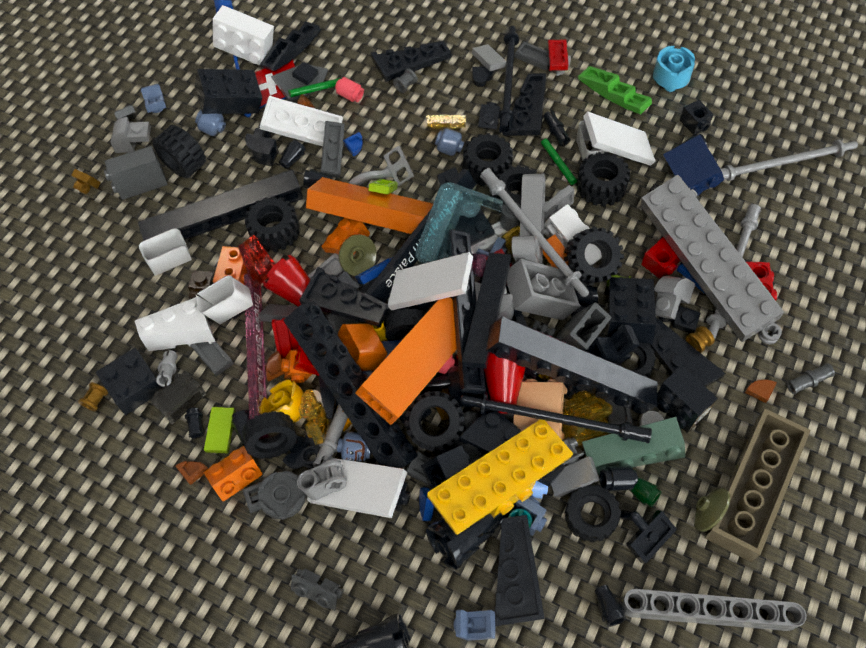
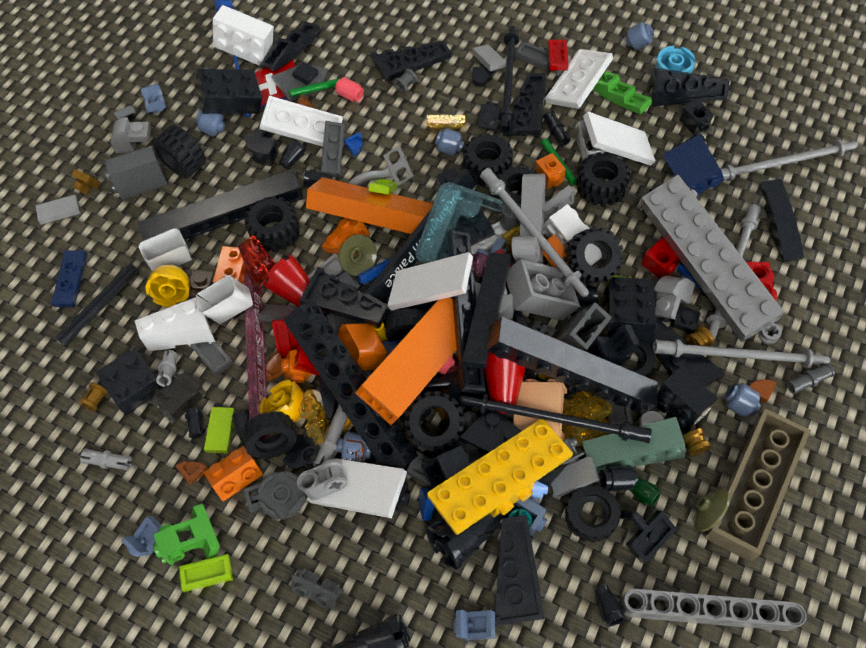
none -> light grey tile [36,195,81,225]
none -> dark blue plate [51,250,87,307]
none -> black axle [56,264,139,345]
none -> light grey pin [80,448,132,471]
none -> sand blue bracket [122,516,162,557]
none -> yellow cylinder [145,265,190,307]
none -> bright green tile [153,504,220,566]
none -> lime tile [179,554,233,592]
none -> orange brick [535,153,566,189]
none -> white tile [545,49,613,109]
none -> sand blue head [625,22,654,50]
none -> black wing [652,68,730,106]
none -> light grey bar [652,339,830,369]
none -> pearl gold wheel [683,428,712,456]
none -> sand blue head [724,383,761,417]
none -> black slope [759,179,804,263]

